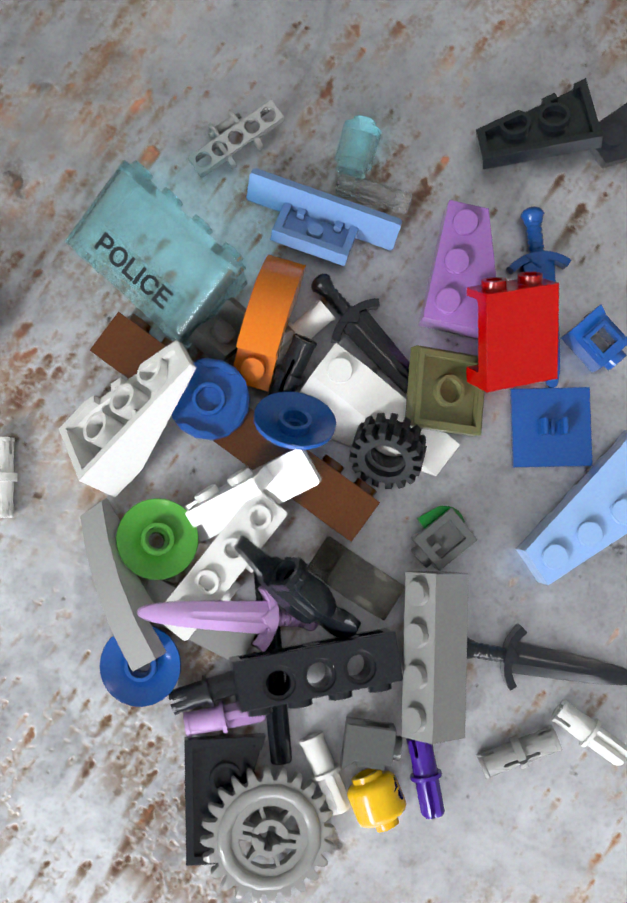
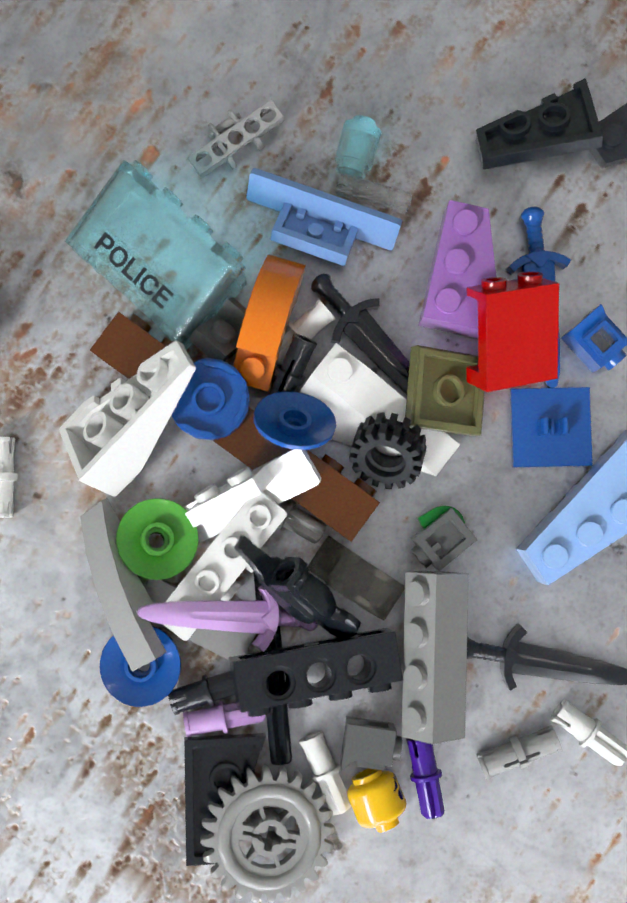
none -> light grey axle [278,500,326,544]

